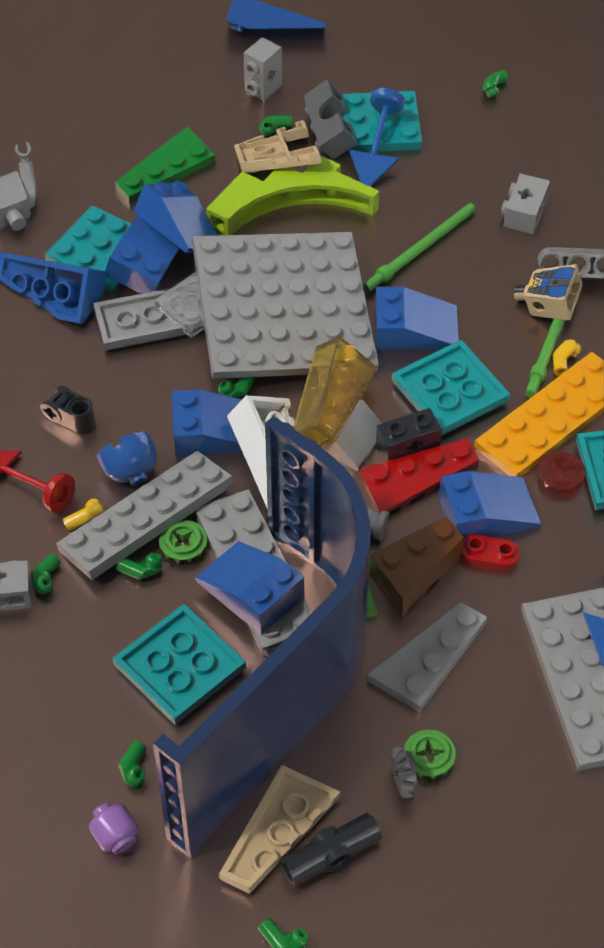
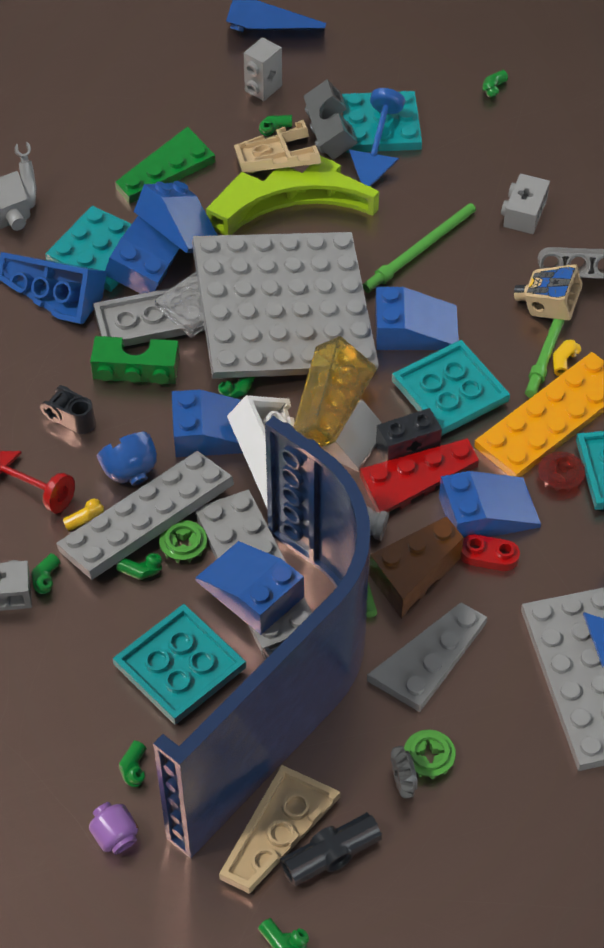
none -> green arch [90,336,180,384]

